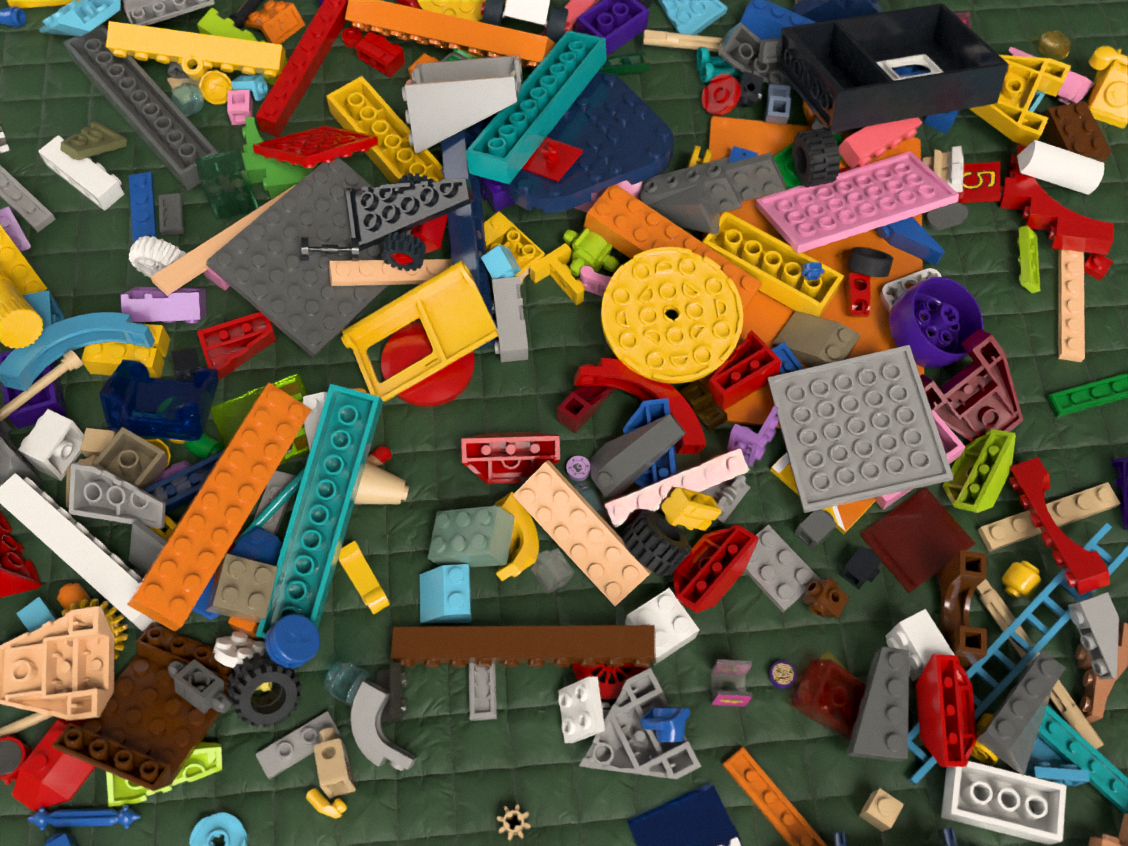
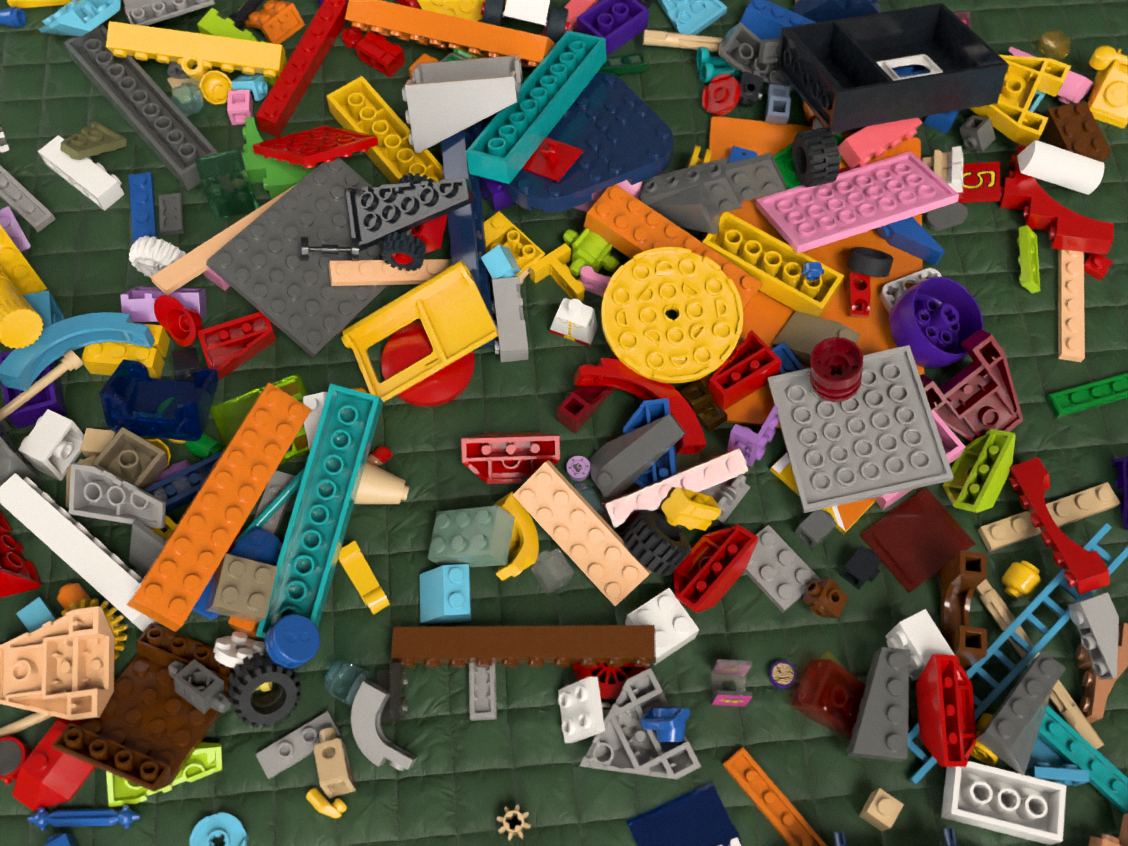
none -> red piece [154,295,204,347]
none -> white torso [549,298,598,347]
none -> dark red wheel [810,337,863,402]
none -> dark grey brick [959,115,996,152]

